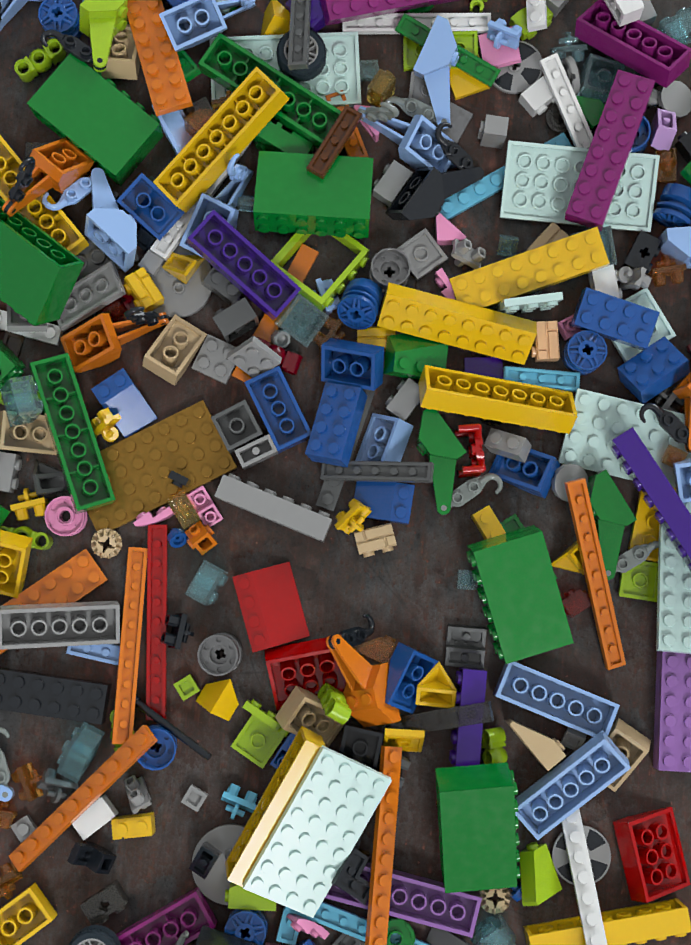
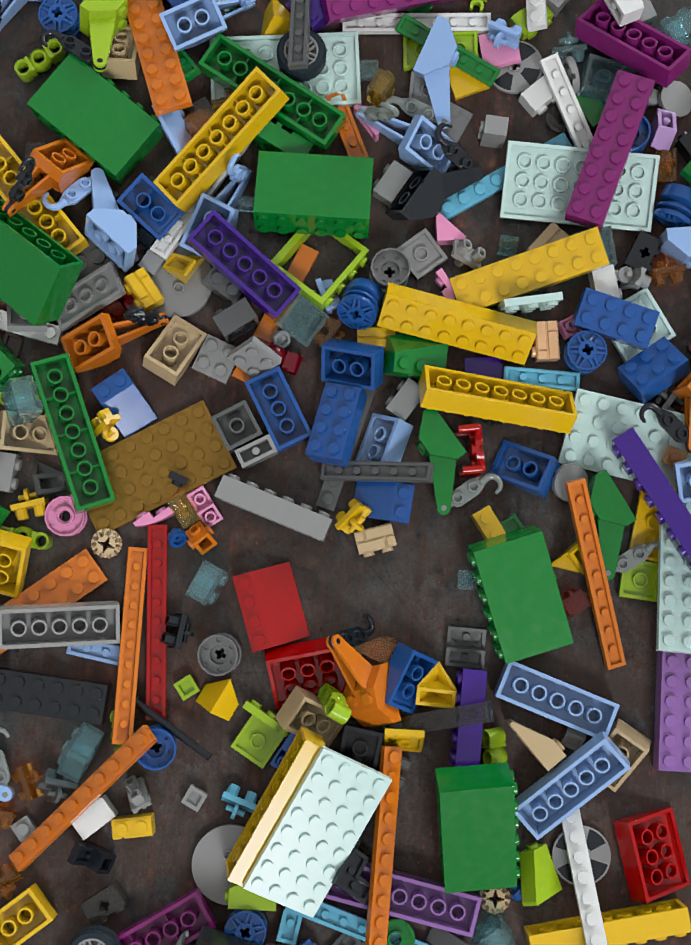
black slope [189,842,222,879] -> none
bright pink slope [286,913,330,940] -> none
reddish brown tile [306,105,363,179] -> none
light grey brick [484,428,532,463] -> none

